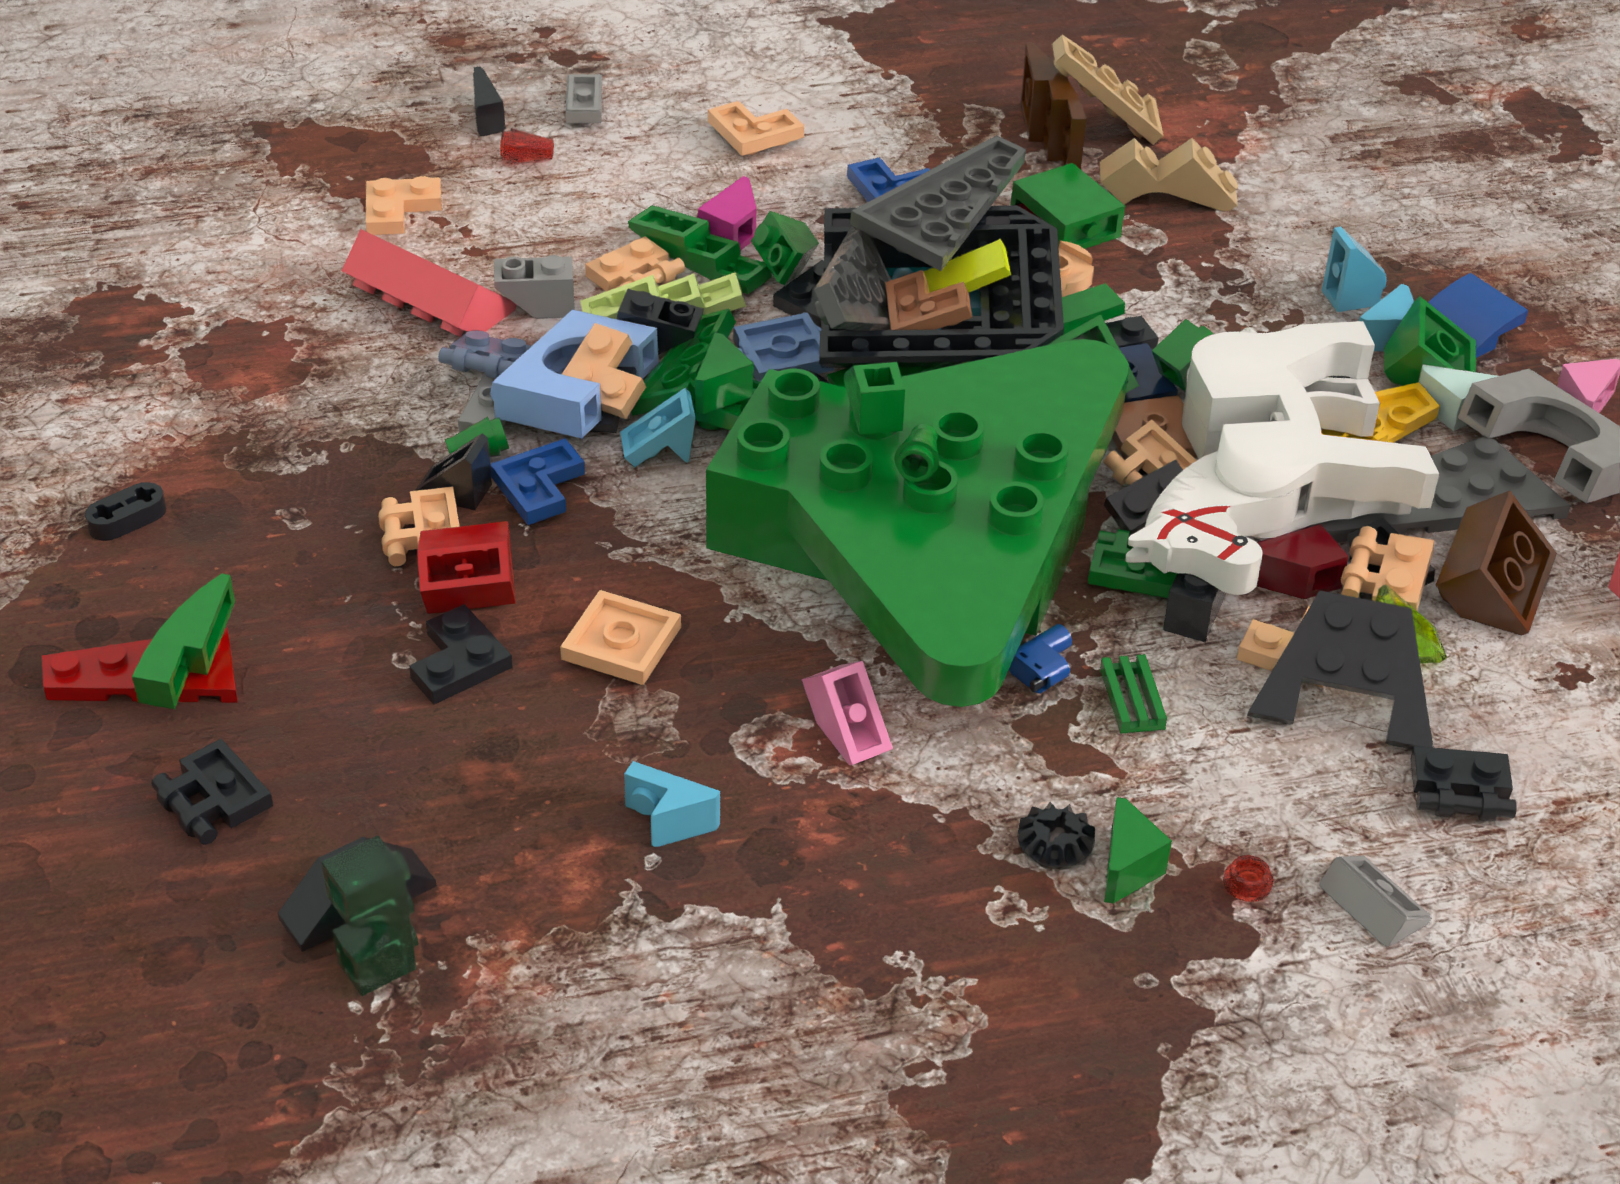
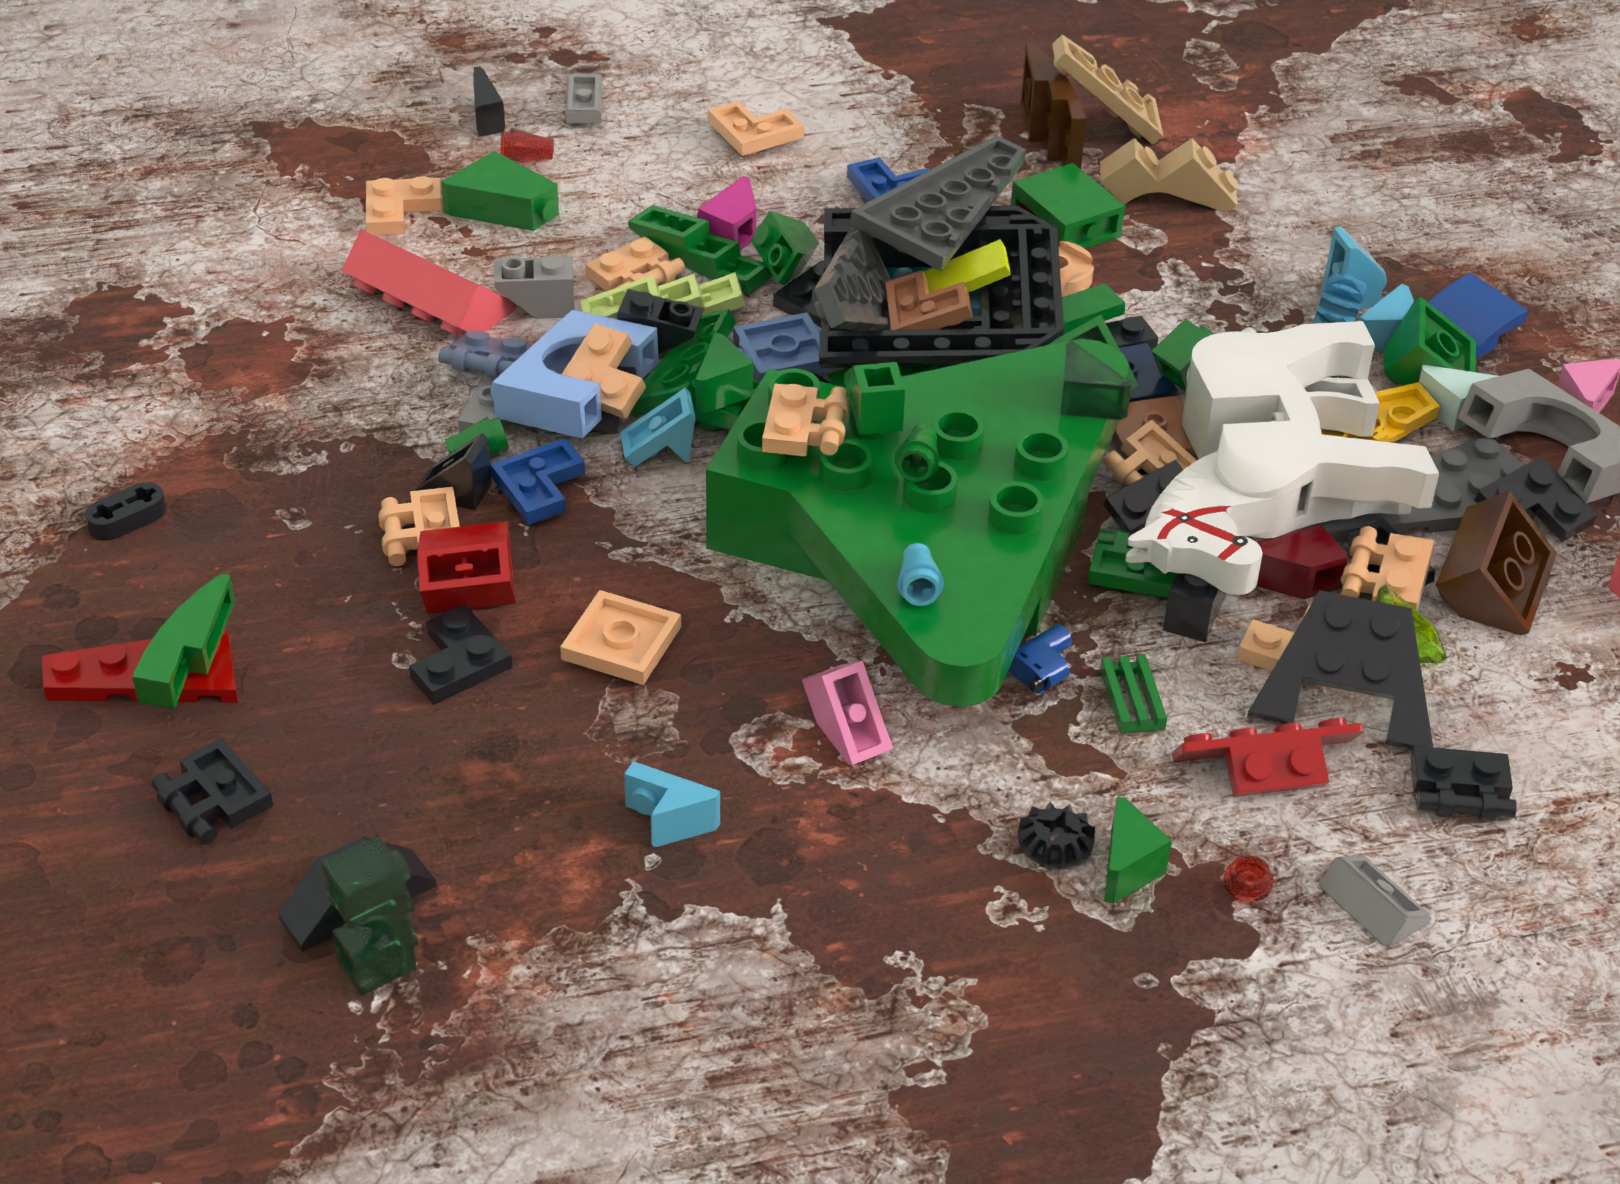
none -> green slope [441,151,559,231]
none -> light nougat plate [762,384,850,456]
none -> medium azure cone [897,543,944,606]
none -> clear green slope [1060,341,1132,420]
none -> red bracket [1172,718,1364,797]
none -> dark azure gear [1313,273,1367,324]
none -> black plate [1474,457,1598,542]

